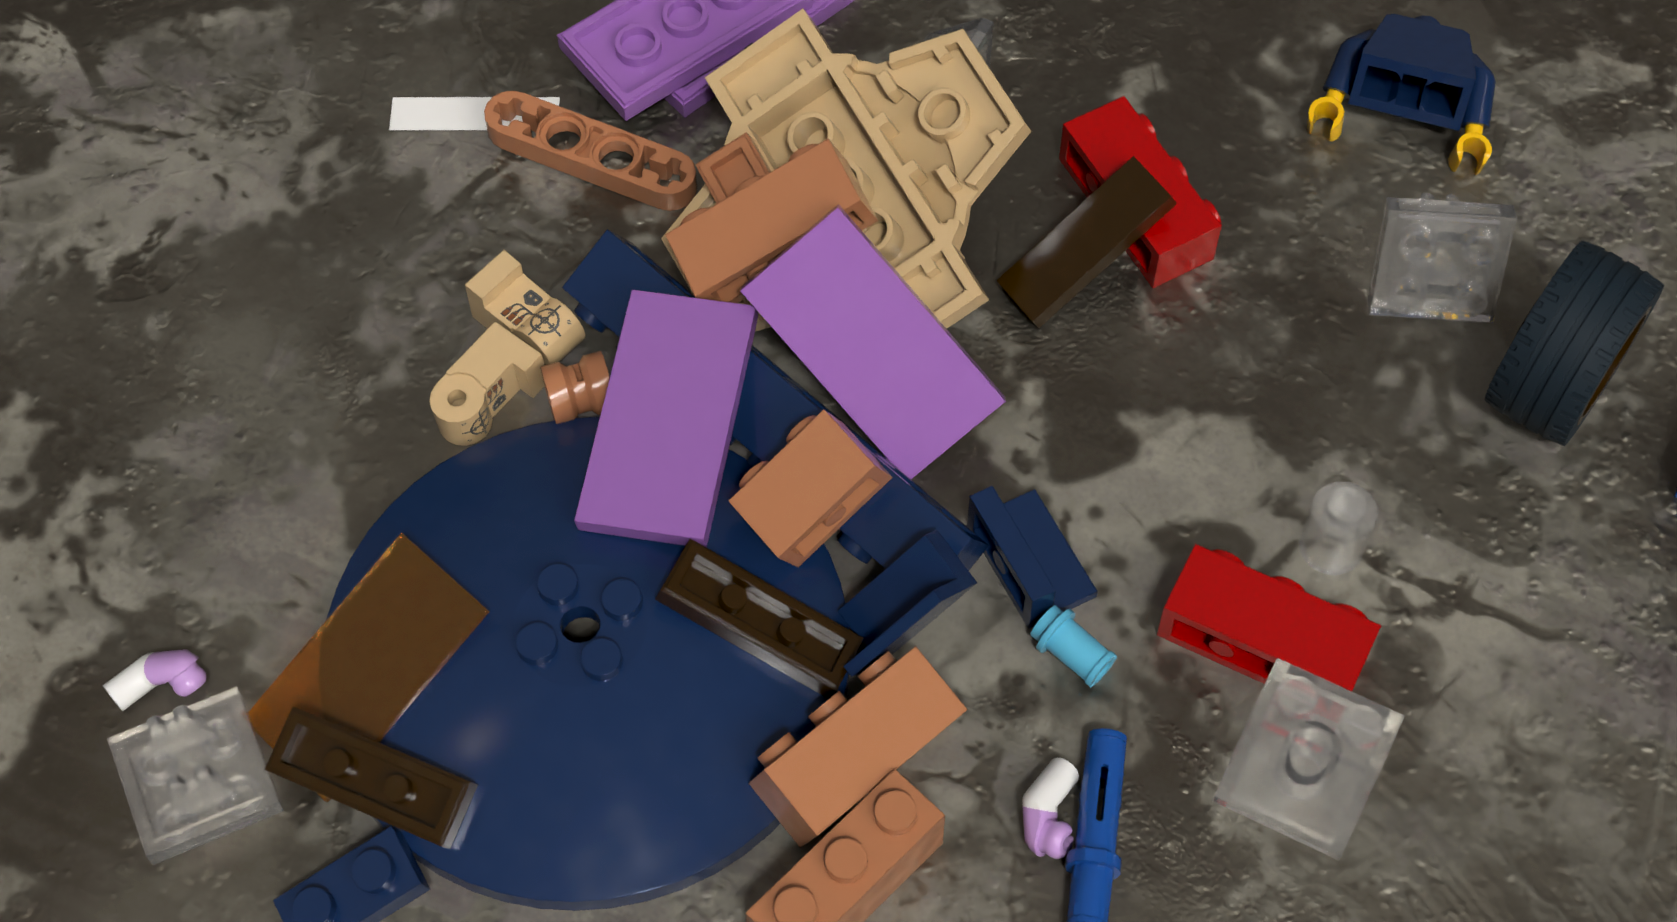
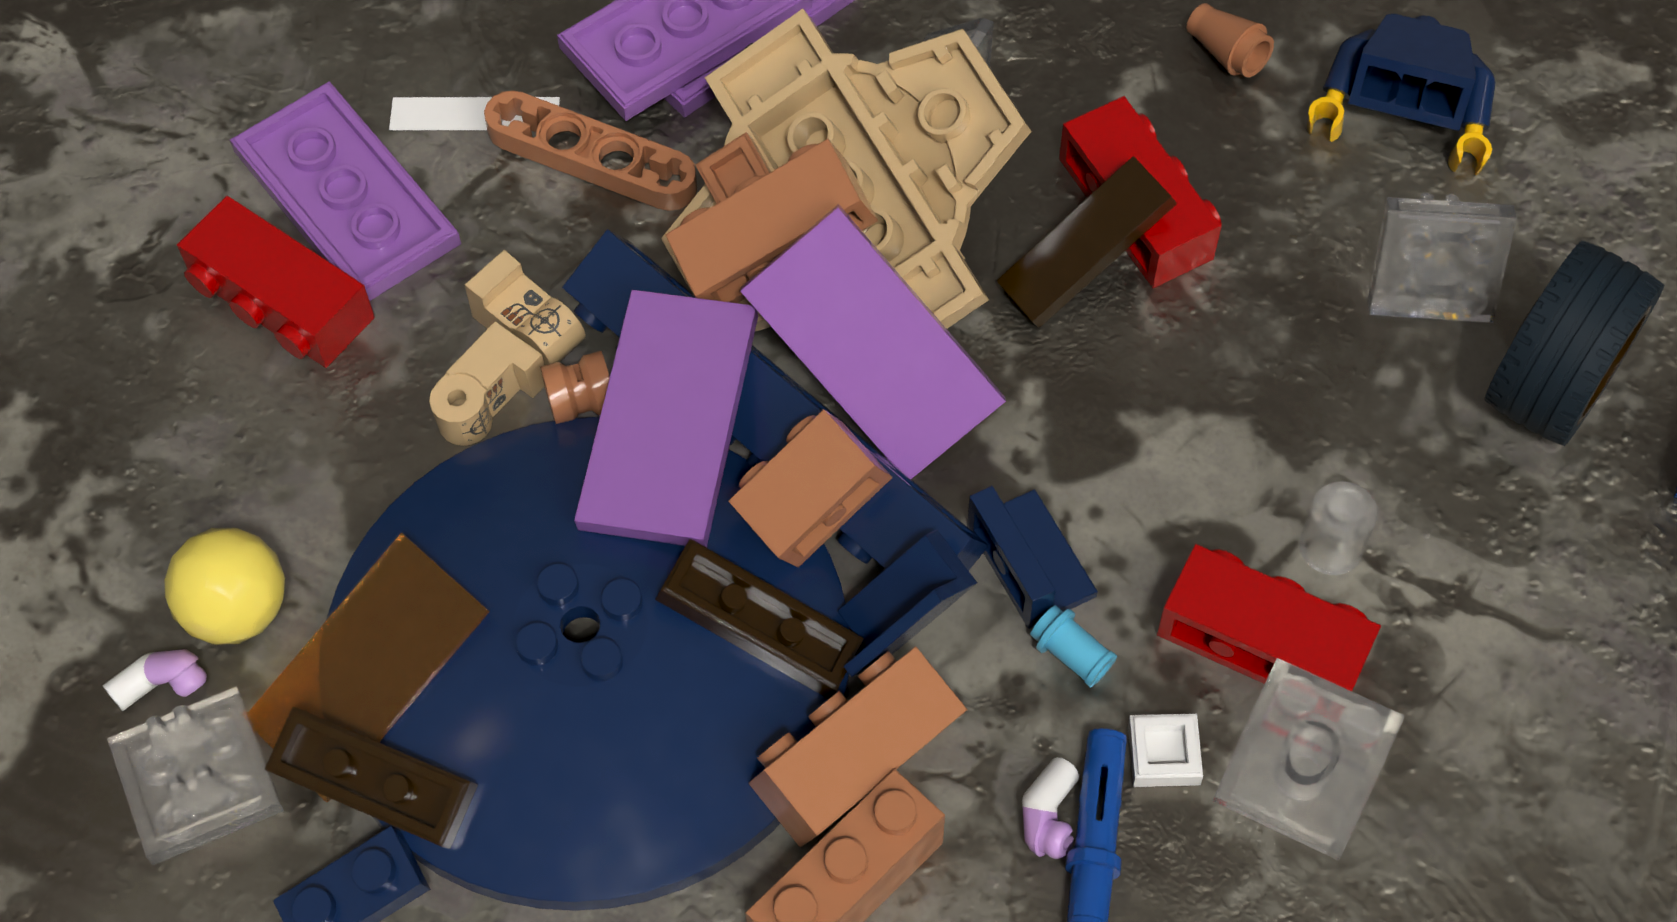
none -> light yellow piece [165,528,285,645]
none -> red brick [177,195,375,368]
none -> medium lavender tile [230,81,461,301]
none -> white tile [1128,714,1203,787]
none -> nougat cone [1186,3,1274,77]

